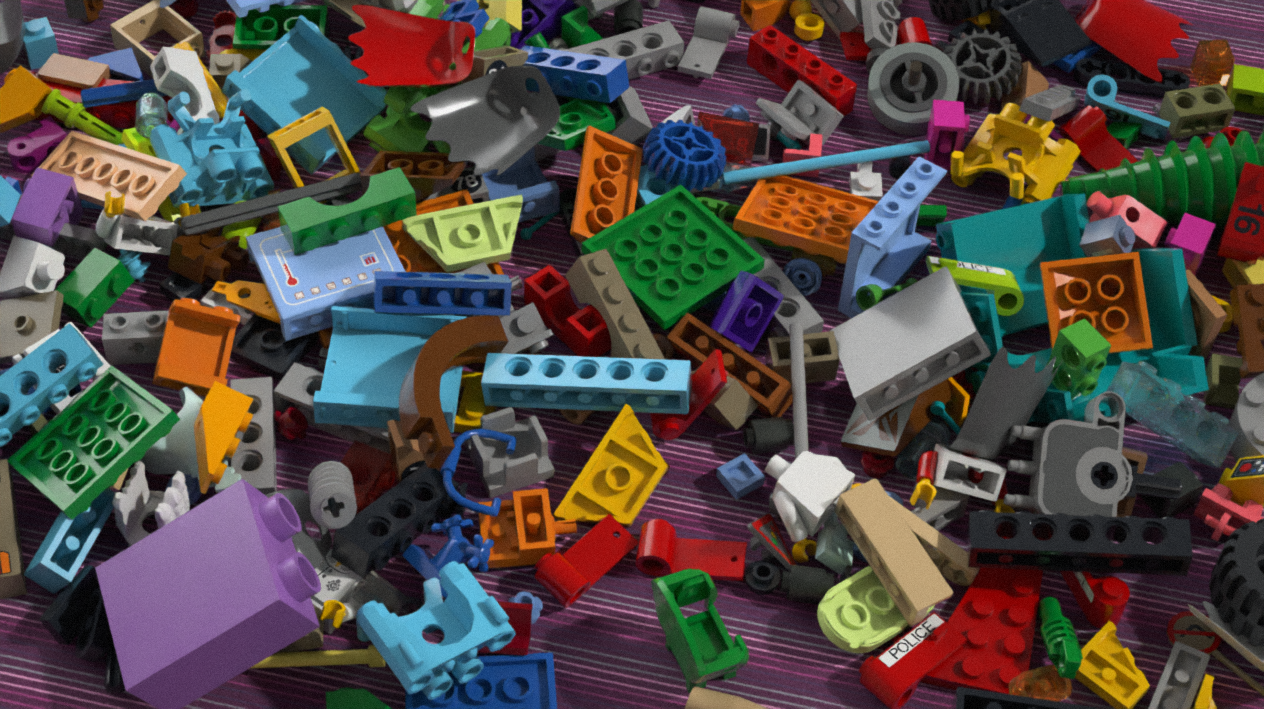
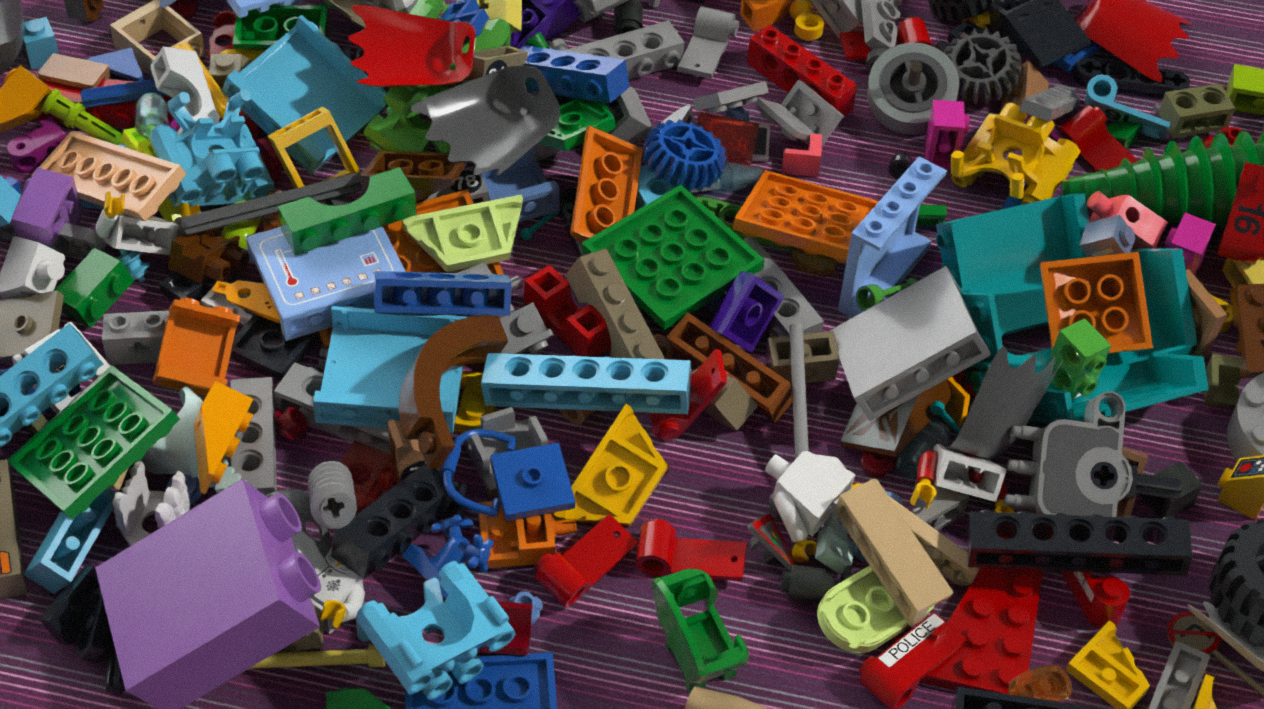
clear smoke piece [351,570,424,617] -> none
green panel [561,6,603,49] -> none
medium blue plate [716,453,765,500] -> none
medium azure piece [721,140,930,185] -> none
pearl dark grey brick [743,416,795,454] -> none
black plate [744,560,781,595] -> none
piece [767,121,802,150] -> none
medium blue plate [783,258,822,296] -> none
white plate [849,161,883,201] -> none
lime door [926,256,1024,316] -> none
green hinge [1038,597,1083,679] -> none
clear light blue brick [1106,361,1239,469] -> none
clear orange brick [1190,39,1235,86] -> none
coral hips [1193,483,1264,542] -> none
none -> blue plate [490,443,576,521]
none -> light grey wing [693,81,769,114]

